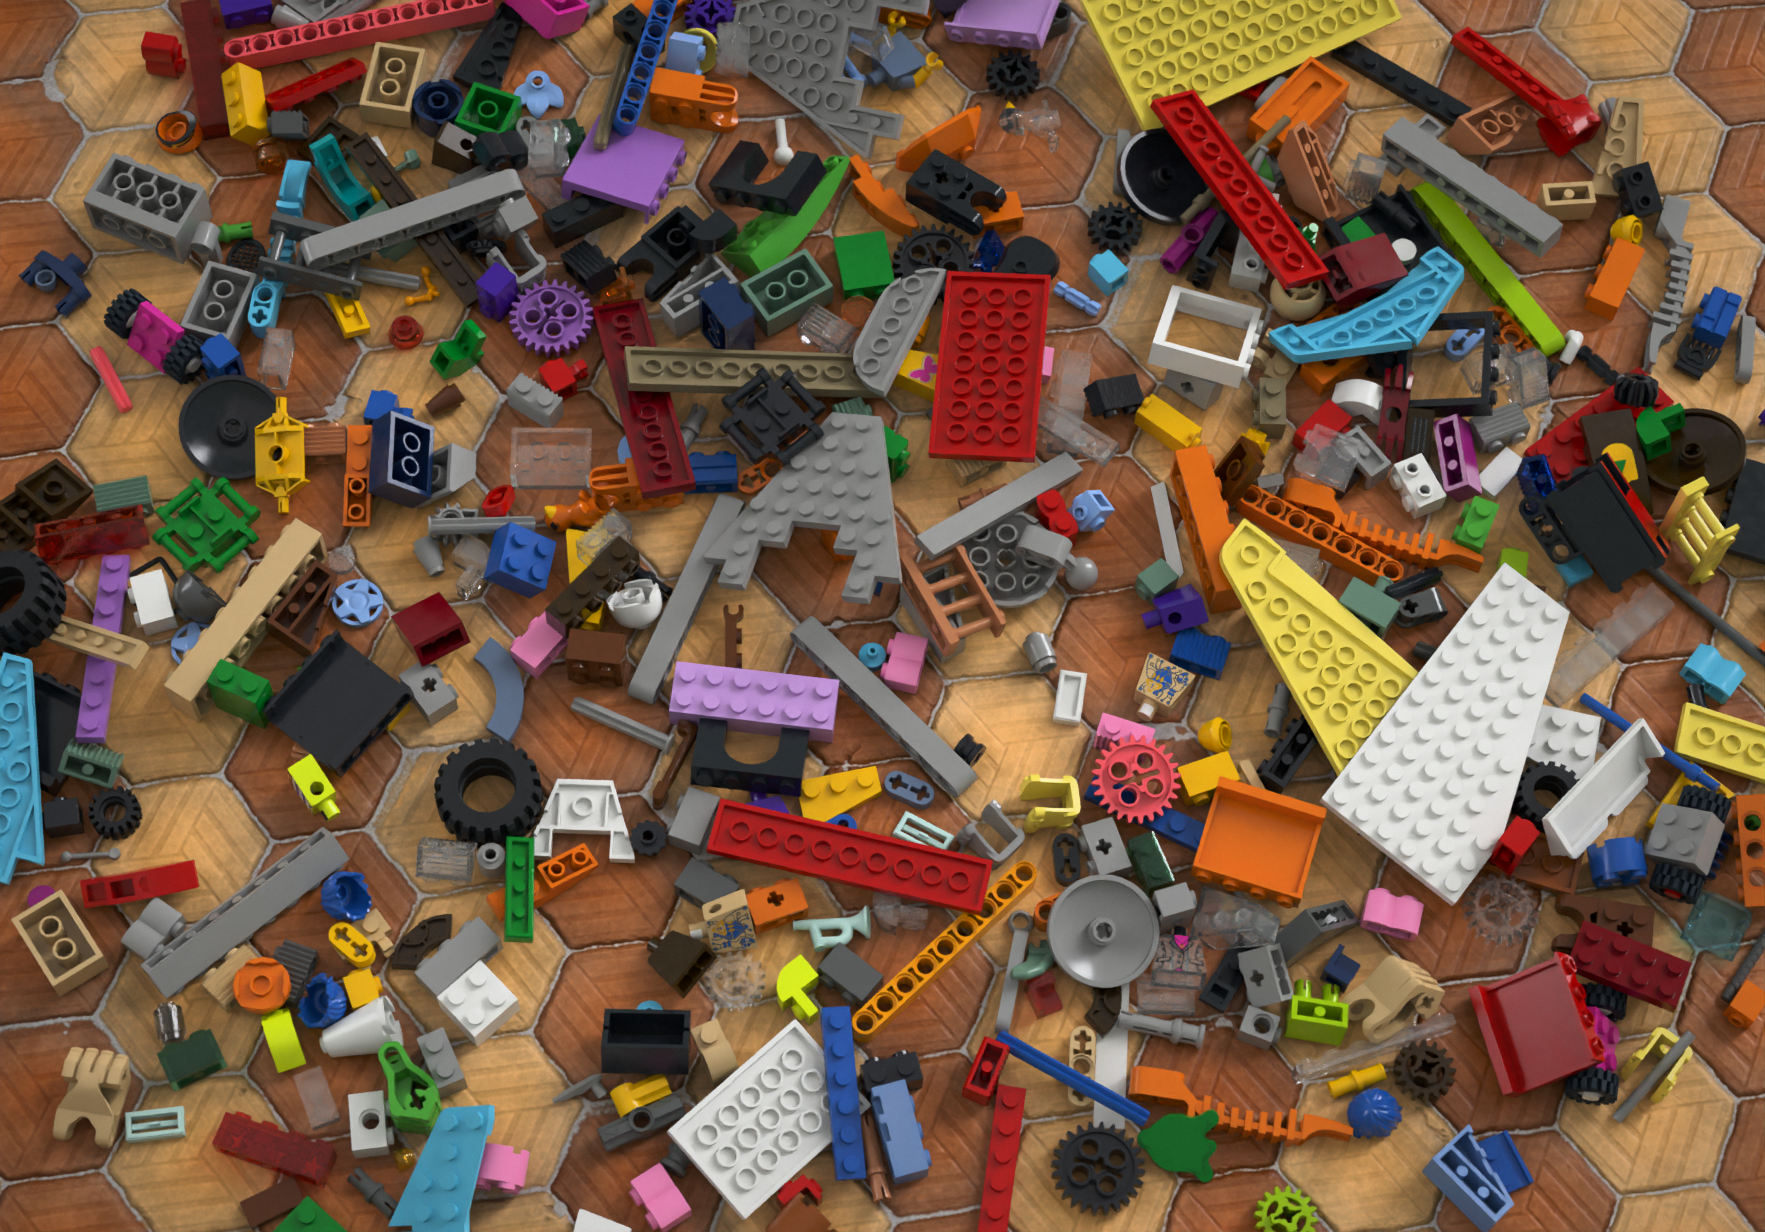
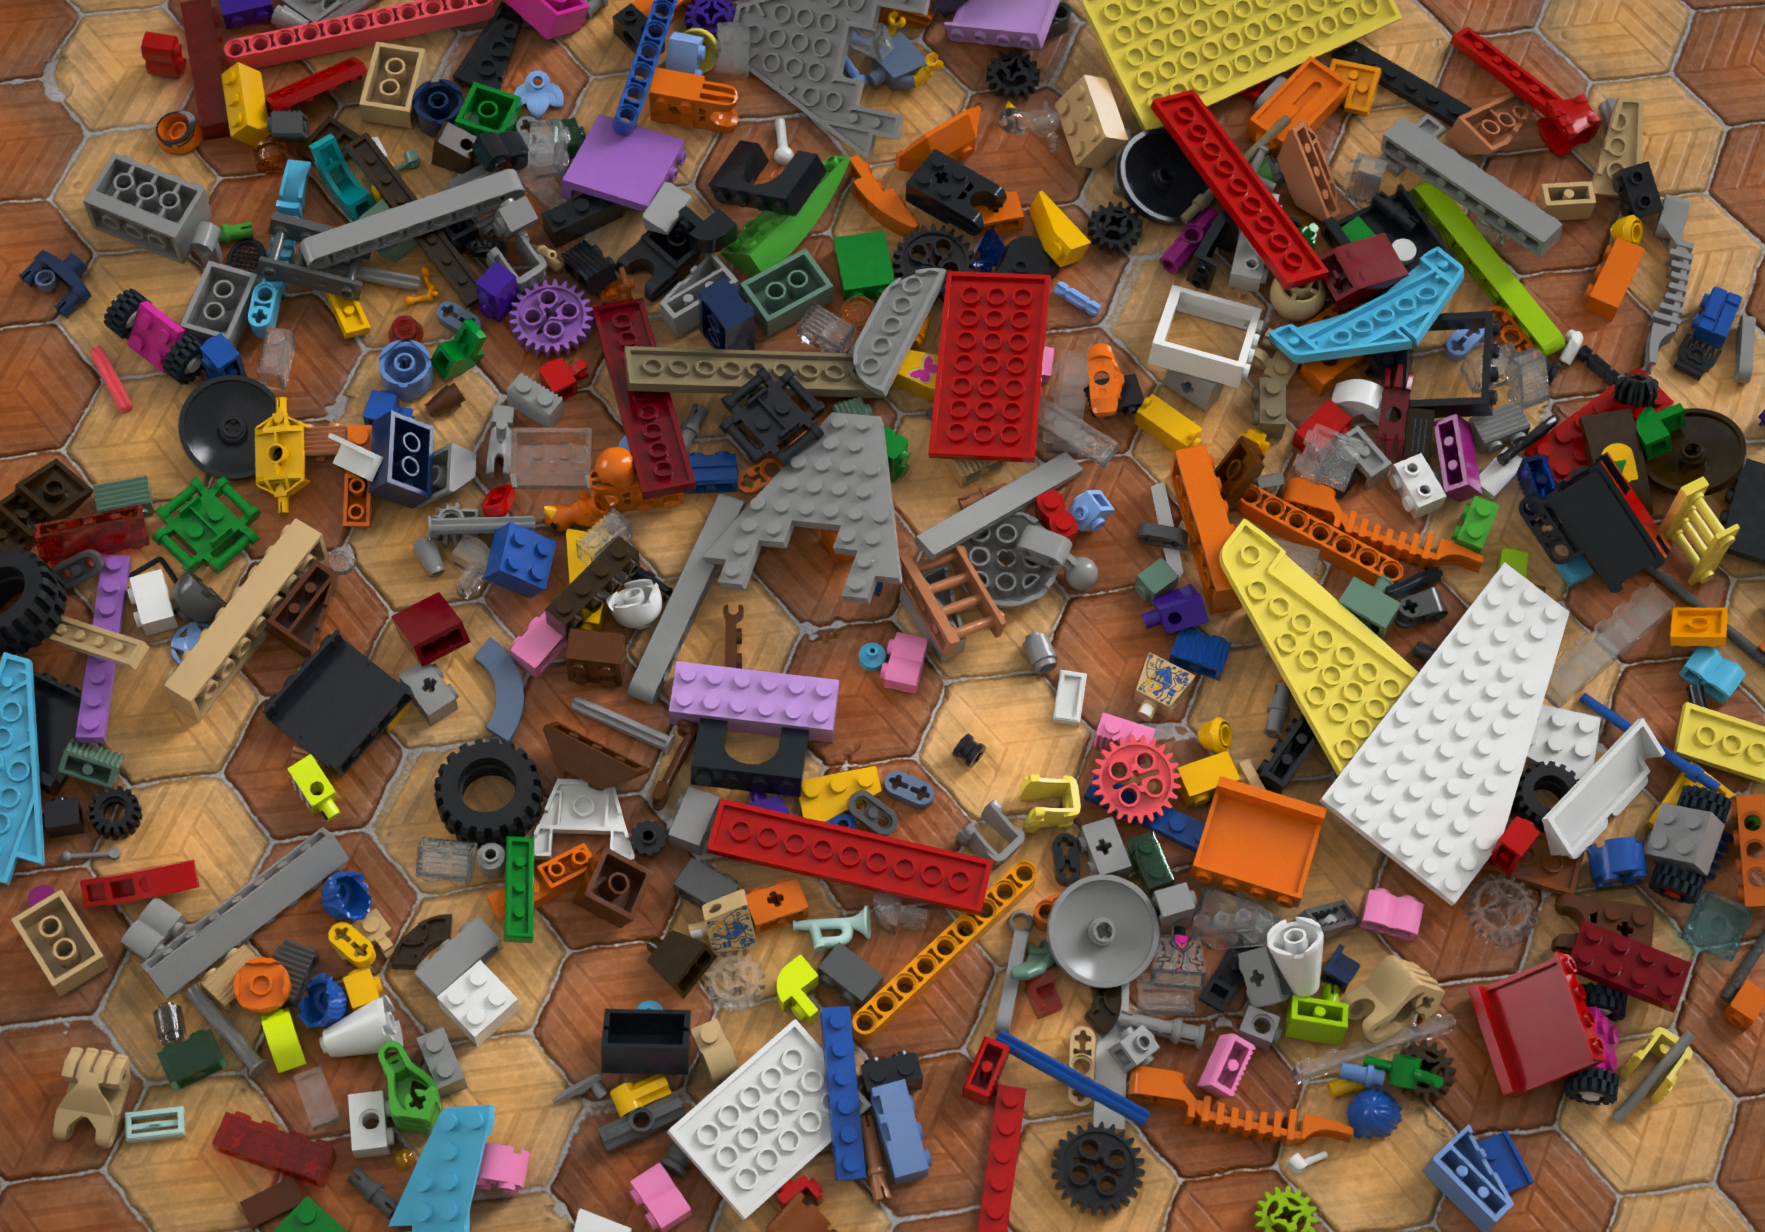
green brick [206,659,274,729] -> none
light blue wheel [332,579,383,628] -> none
dark tan axle [593,43,634,151] -> none
light grey beam [790,616,978,798] -> none
light aqua tile [892,811,955,850] -> none
medium azure brick [1087,249,1129,297] -> none
green tile [1137,1109,1219,1182] -> none
none -> dark grey plate [53,549,104,589]
none -> light grey axle [185,984,269,1077]
none -> white panel [328,433,384,481]
none -> medium blue brick [378,340,434,403]
none -> sand blue beam [437,301,482,335]
none -> light grey piece [486,405,514,482]
none -> tan piece [531,244,562,271]
none -> reddish brown wedge [543,722,650,791]
none -> reddish brown brick [572,846,653,928]
none -> orange hair [594,447,637,489]
none -> light grey slope [642,182,692,235]
none -> dark grey plate [847,791,898,836]
none -> yellow slope [1029,191,1091,267]
none -> tan brick [1055,75,1129,169]
none -> orange piece [1087,343,1125,417]
none -> light grey brick [1108,1024,1160,1073]
none -> dark grey beam [1137,523,1189,550]
none -> bright pink brick [1197,1033,1255,1098]
none -> white cone [1267,917,1324,997]
none -> white hand [1286,1151,1328,1175]
none -> light orange plate [1330,59,1381,116]
none -> medium blue pin [1339,1061,1385,1088]
none -> green piece [1363,1054,1444,1089]
none -> black piece [1497,414,1560,466]
none -> light orange plate [1670,607,1728,647]

